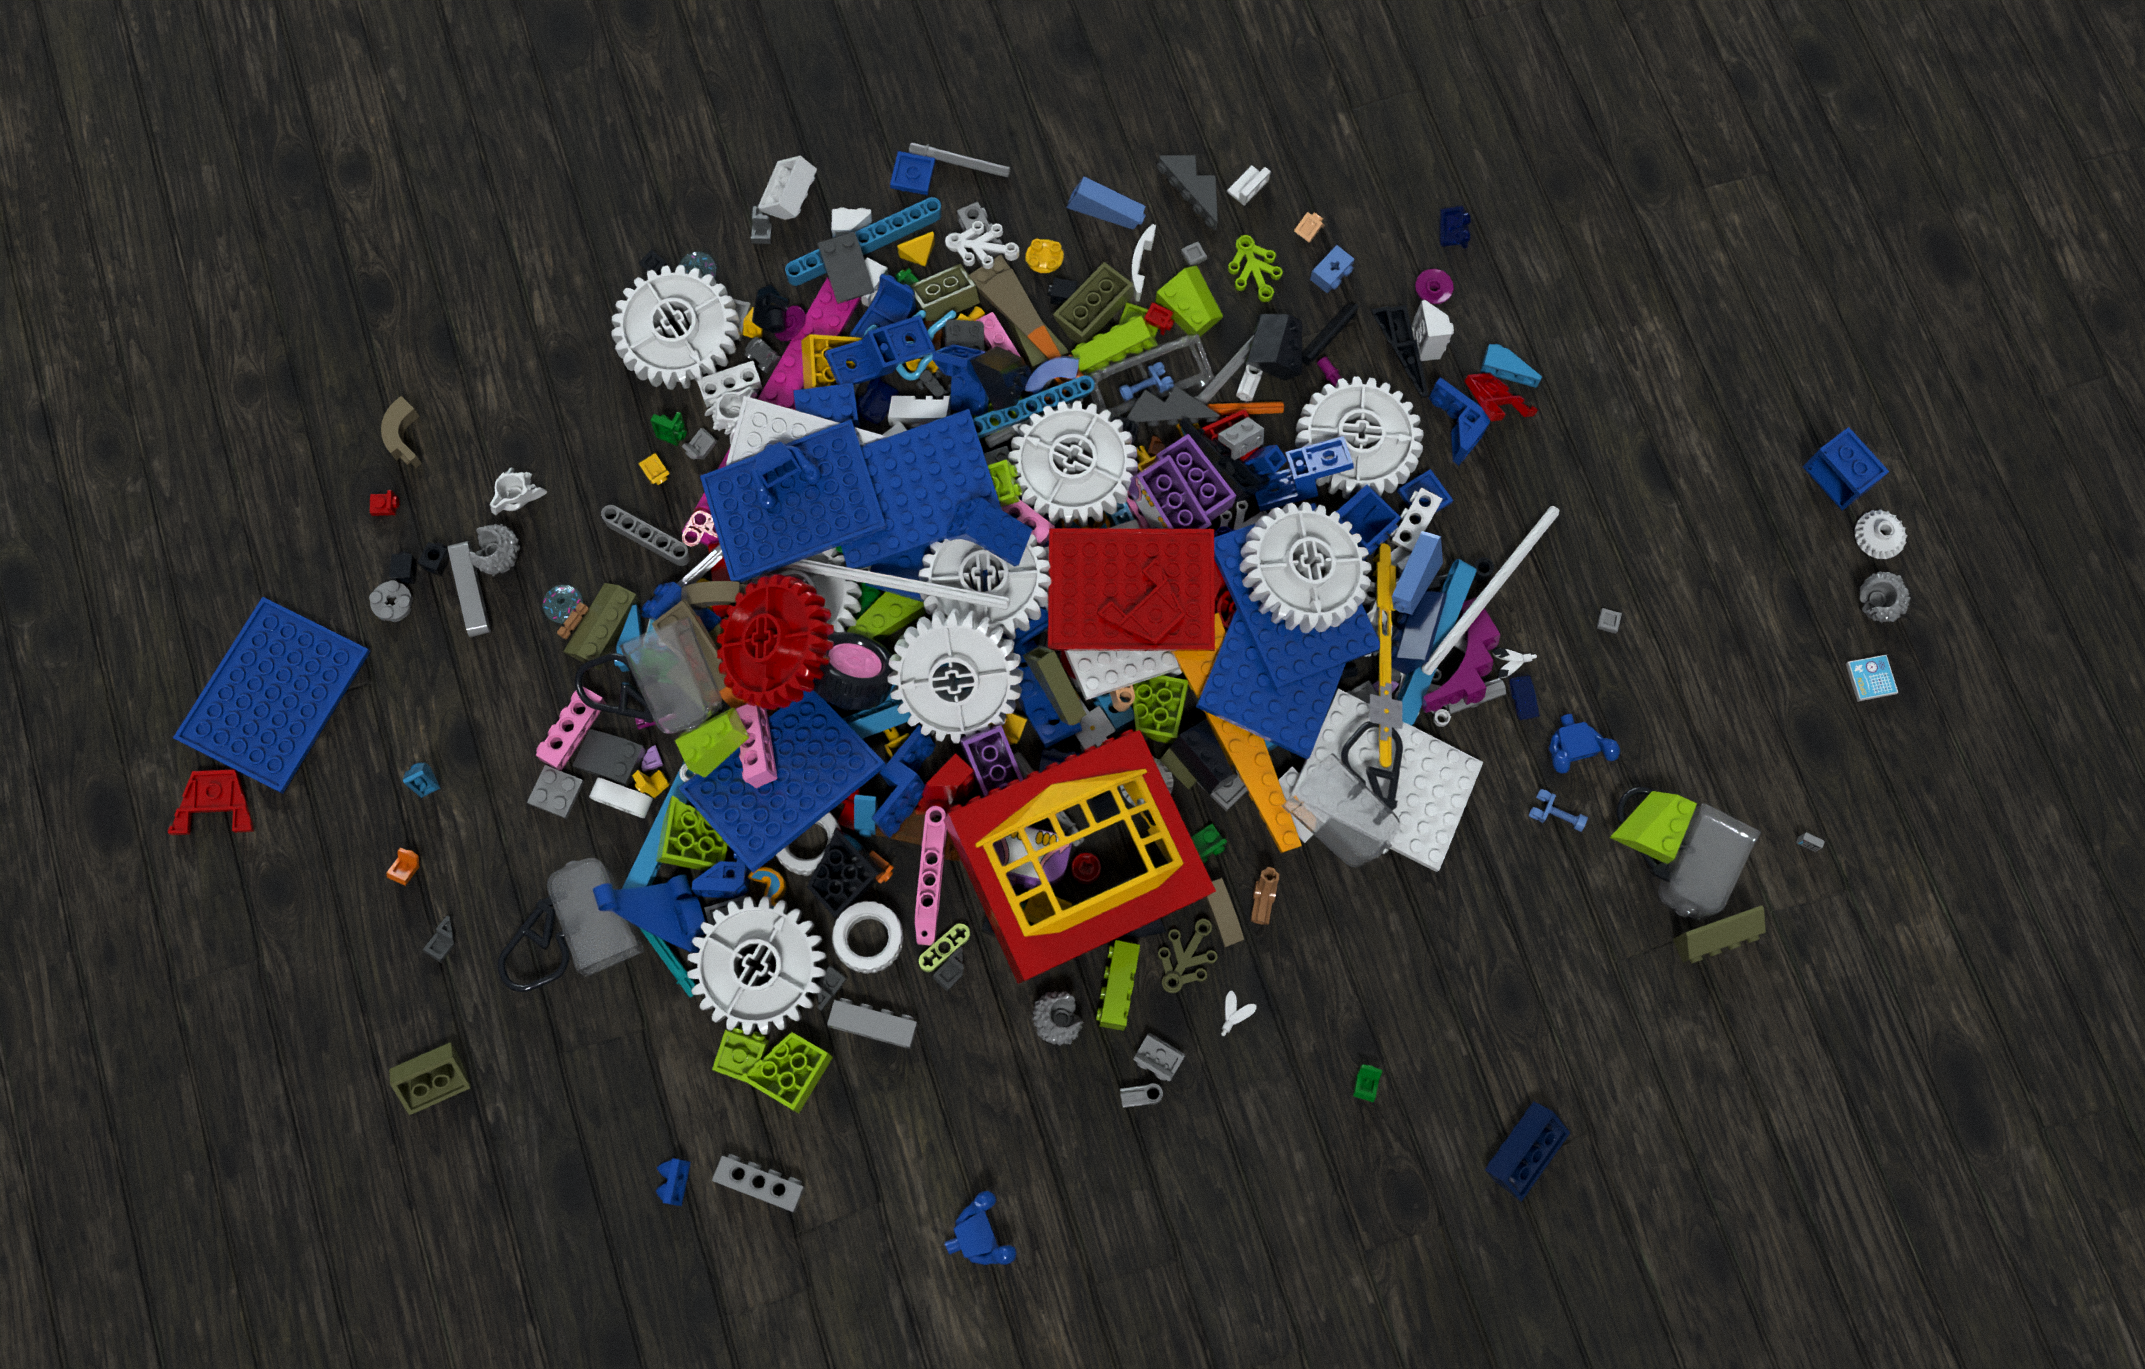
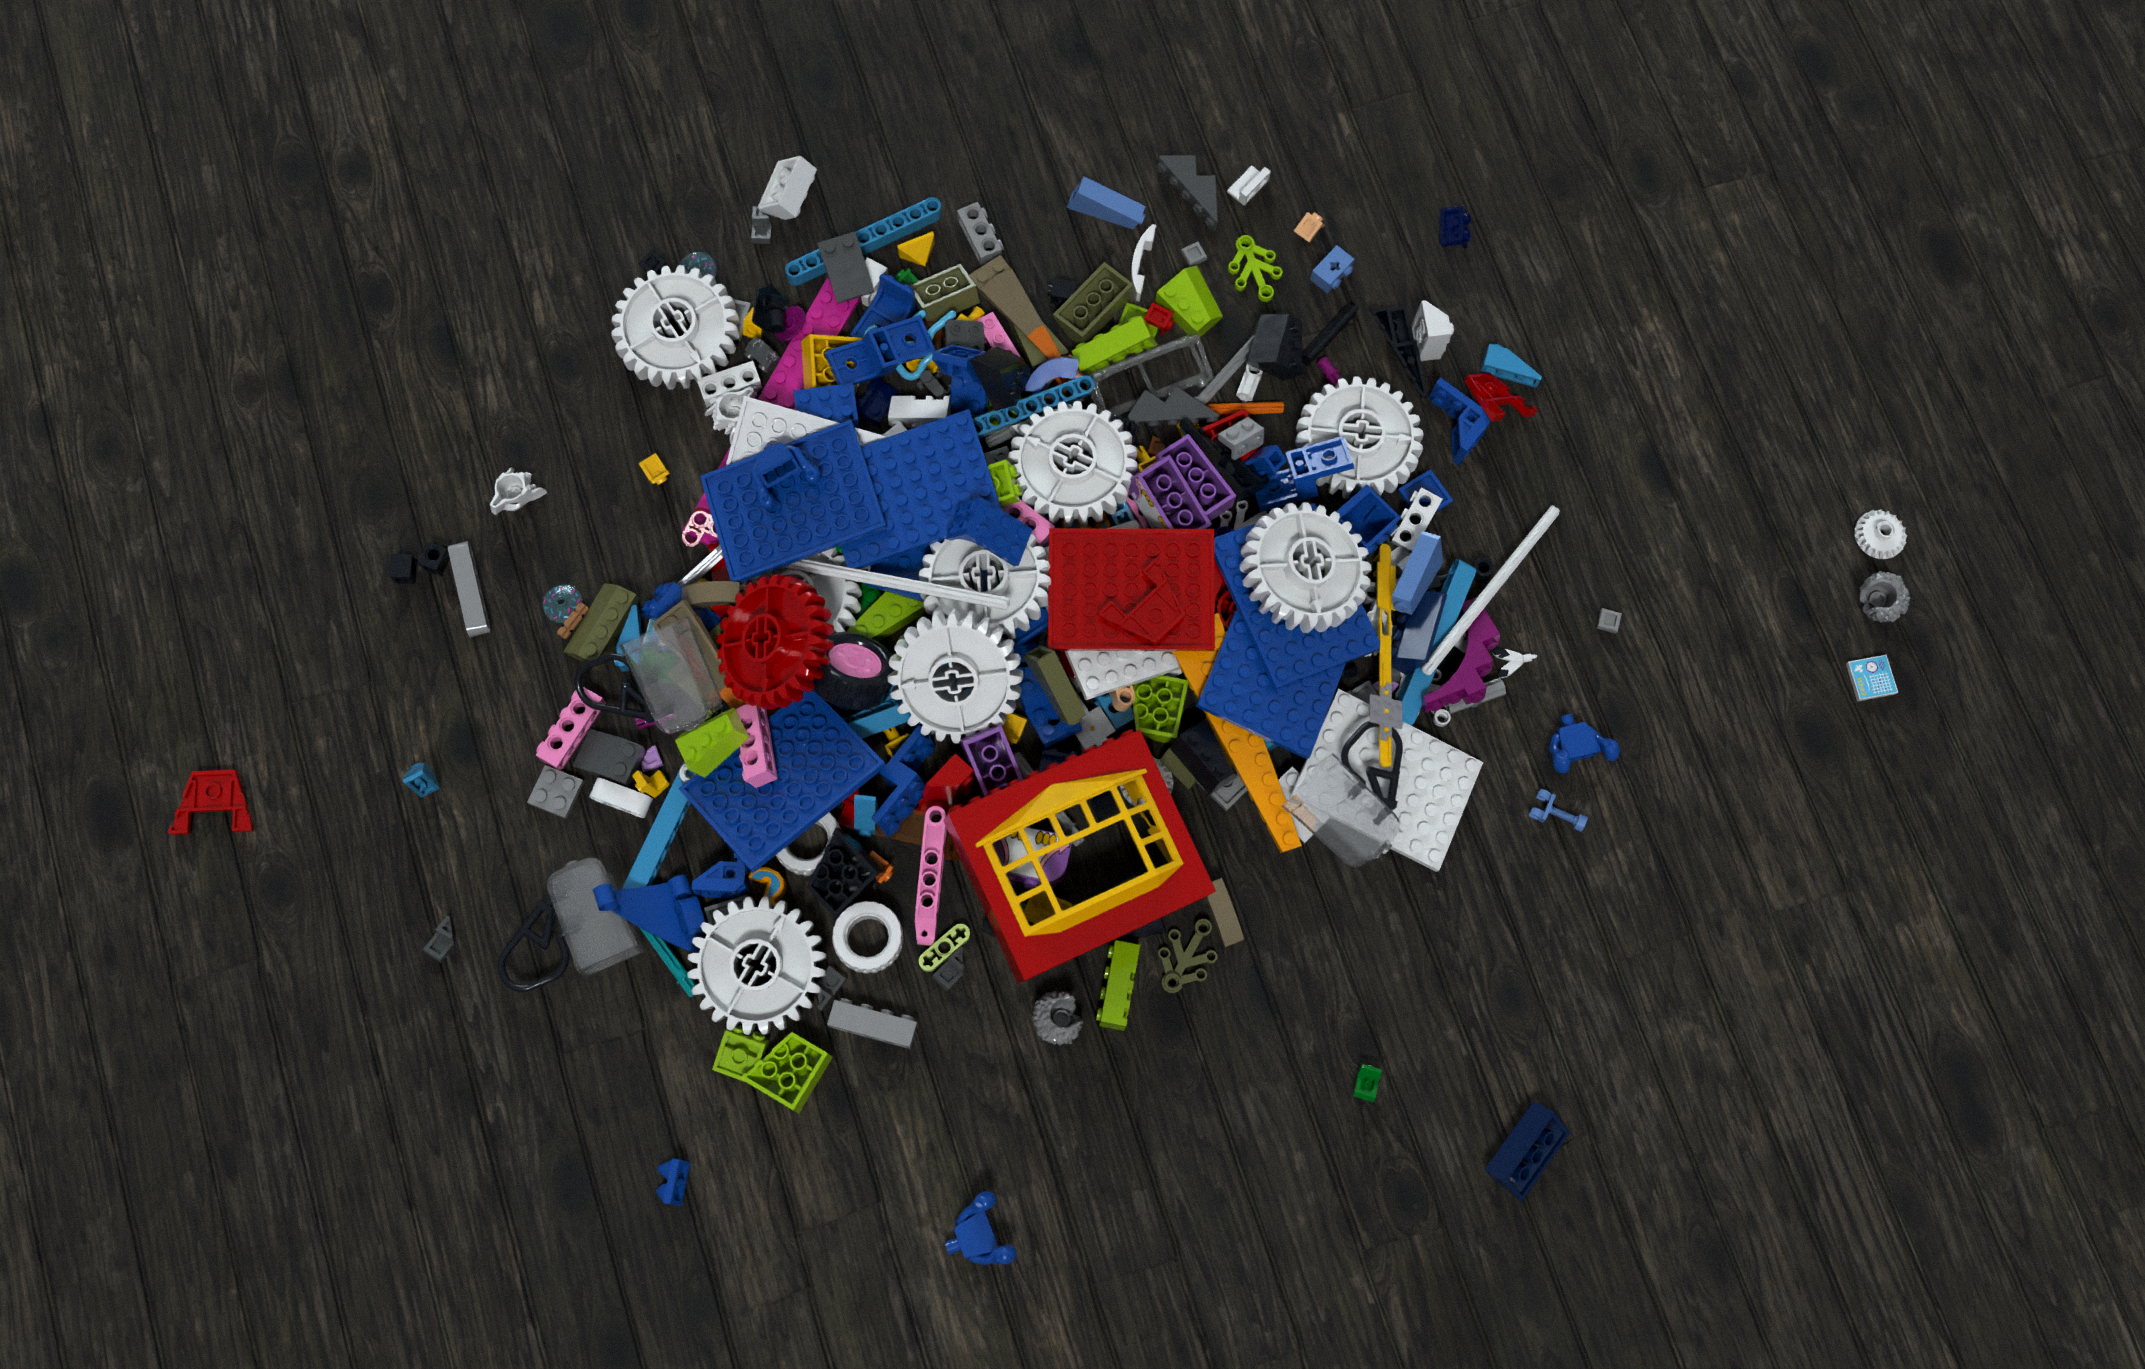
blue plate [173,597,371,794] -> none
light grey plate [369,580,413,622] -> none
red bracket [370,490,400,516] -> none
dark tan arch [381,396,422,468] -> none
orange bracket [386,848,419,886] -> none
olive slope [389,1042,471,1115] -> none
light grey hair [468,524,520,576] -> none
light grey beam [601,505,691,566] -> none
green bracket [650,412,687,446] -> none
lime wedge [656,795,728,871] -> none
light grey bracket [682,428,718,460] -> none
light grey brick [712,1154,805,1213] -> none
white slope [831,208,872,238] -> none
blue plate [890,151,935,195] -> none
light grey axle [909,143,1010,177] -> none
white plant [945,221,1019,269] -> none
yellow dish [1026,239,1063,273] -> none
red wheel [1071,853,1101,885] -> none
medium blue bar [1119,362,1174,402] -> none
light grey piece [1120,1083,1163,1108] -> none
light grey bracket [1133,1033,1186,1081] -> none
green bracket [1191,824,1227,864] -> none
white piece [1221,991,1256,1036] -> none
medium nougat piece [1251,867,1279,925] -> none
magenta dish [1415,269,1454,304] -> none
clear blue slope [1509,675,1540,720] -> none
lime wedge [1610,791,1697,864] -> none
clear piece [1617,787,1761,920] -> none
olive slope [1673,905,1766,964] -> none
light grey tile [1796,832,1825,852] -> none
blue container [1803,427,1889,511] -> none

